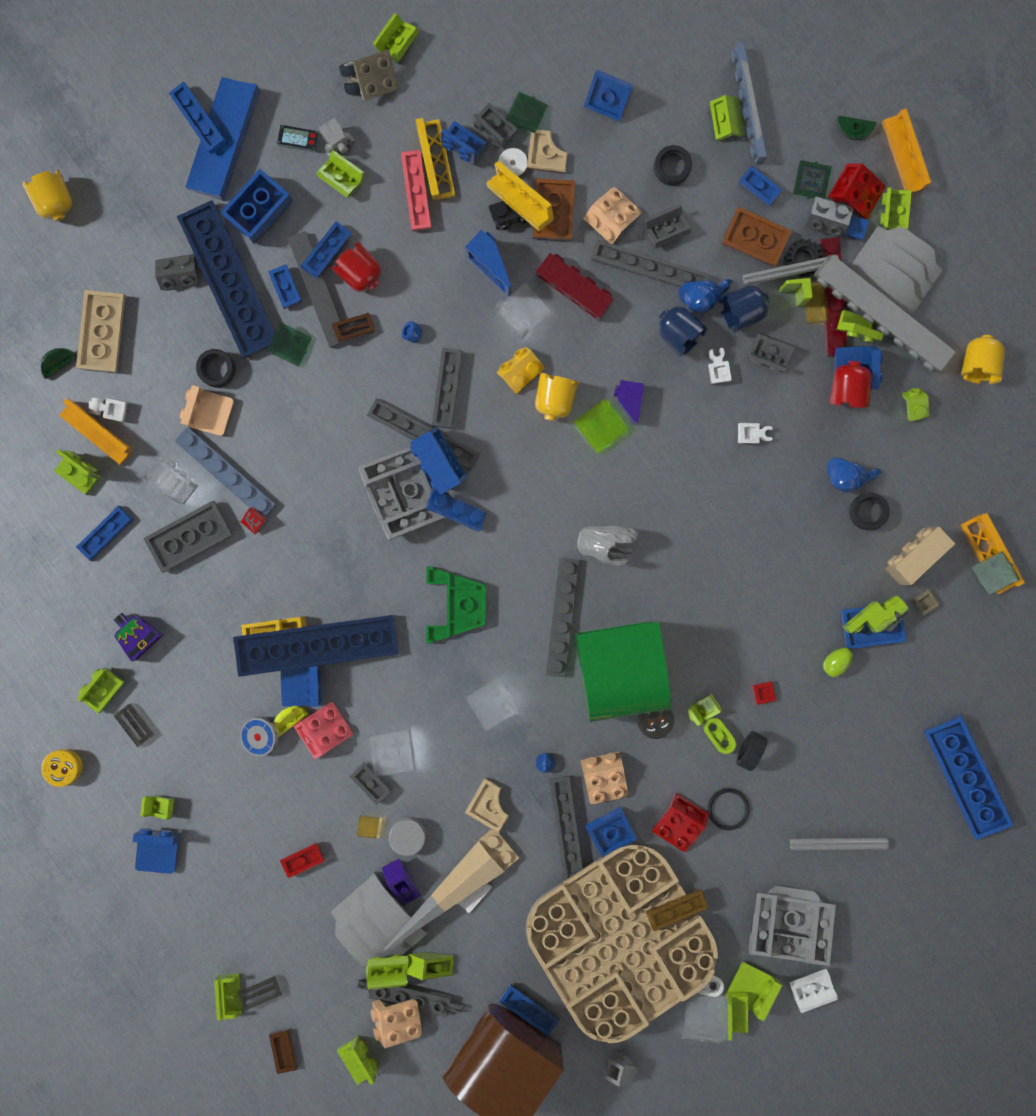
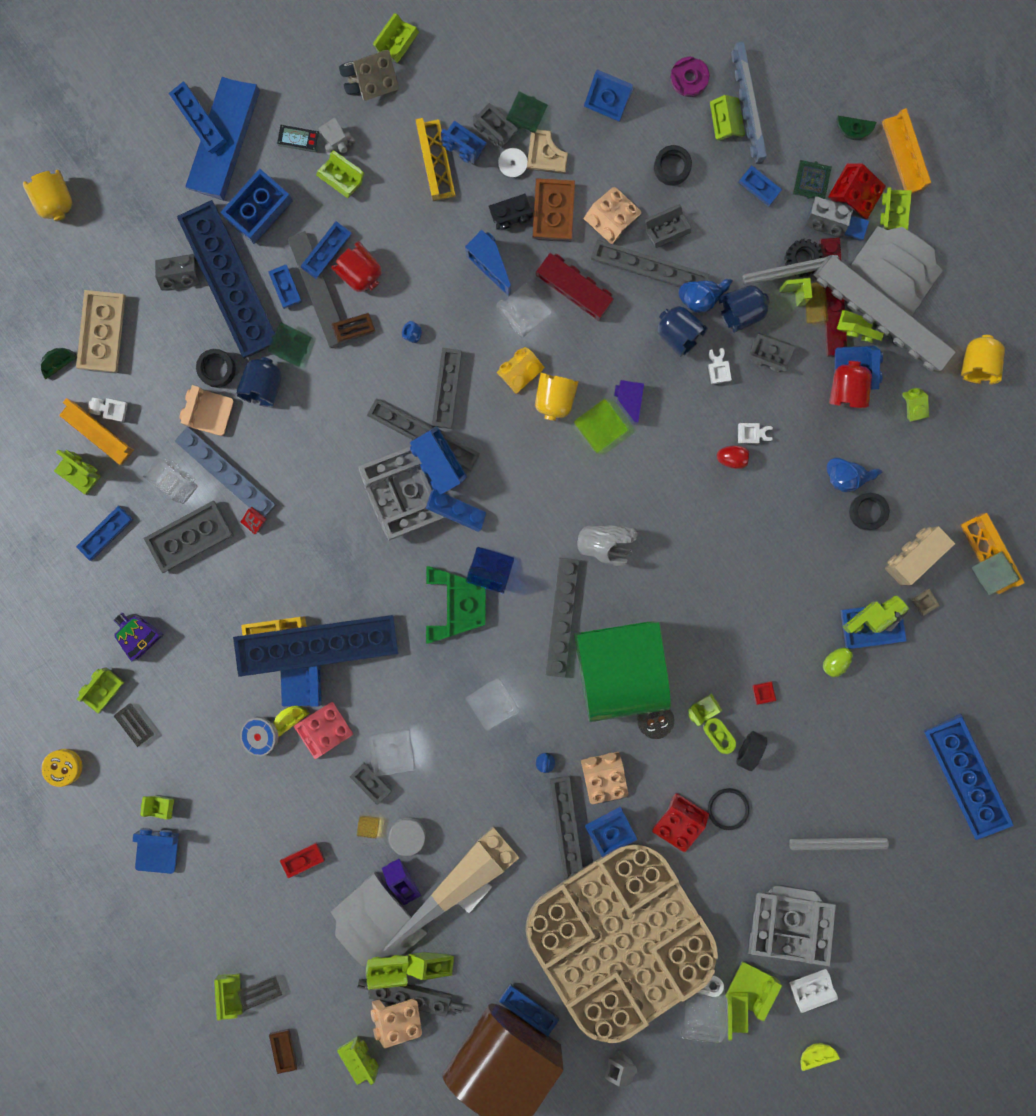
coral plate [401,150,432,231] -> none
tan tile [465,778,509,833] -> none
yellow fence [486,161,554,231] -> none
pearl gold tile [646,889,709,932] -> none
dark orange plate [721,207,792,268] -> none
none -> dark blue cylinder [237,357,282,407]
none -> clear blue bracket [466,547,514,594]
none -> magenta tile [670,56,710,97]
none -> red animal [717,445,749,469]
none -> neon yellow plate [800,1043,840,1071]

